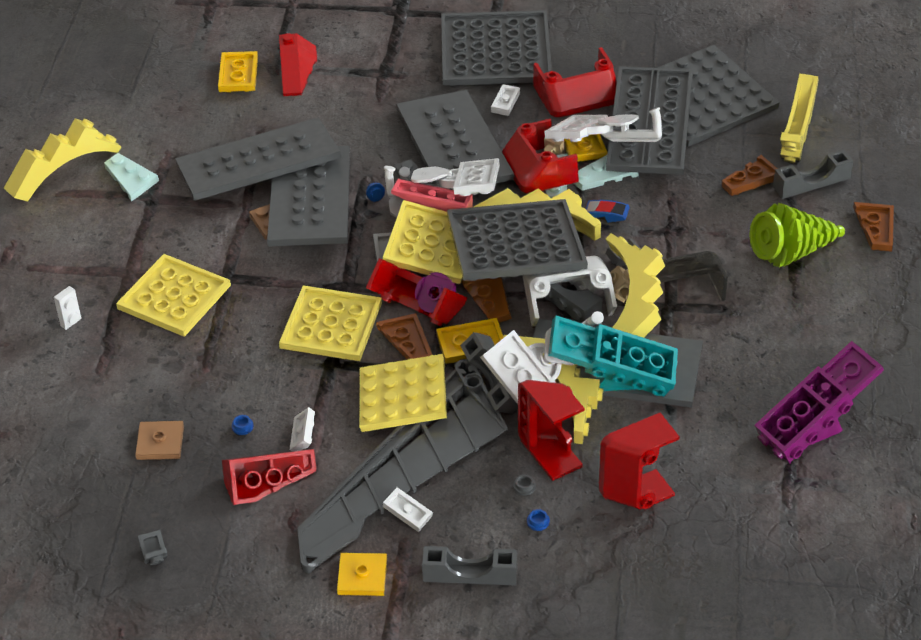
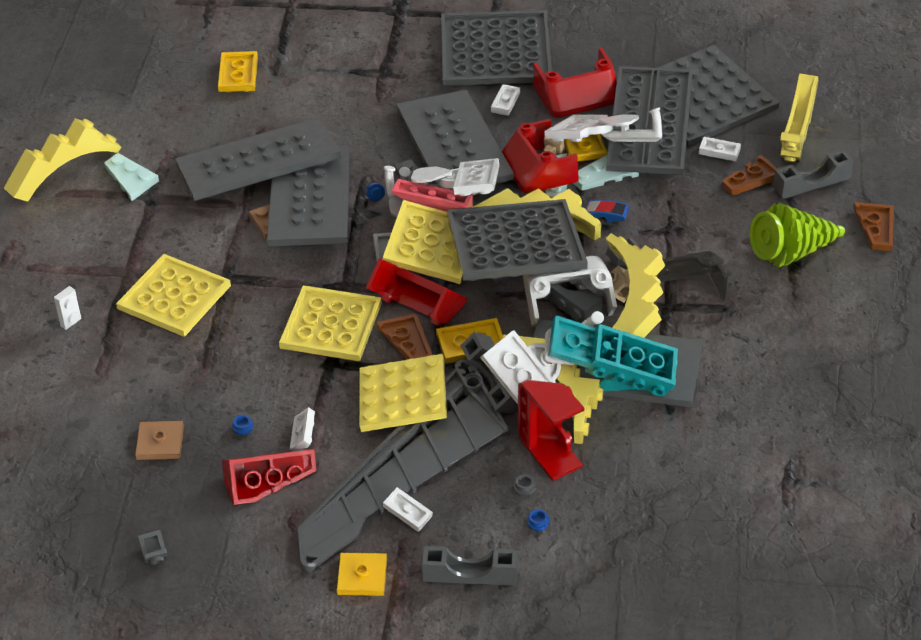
red wedge [279,33,317,97] -> none
magenta plate [415,272,457,313] -> none
dark orange wing [461,277,512,323] -> none
red windscreen [599,412,680,509] -> none
magenta wedge [754,341,884,463] -> none
none -> white plate [699,137,741,161]

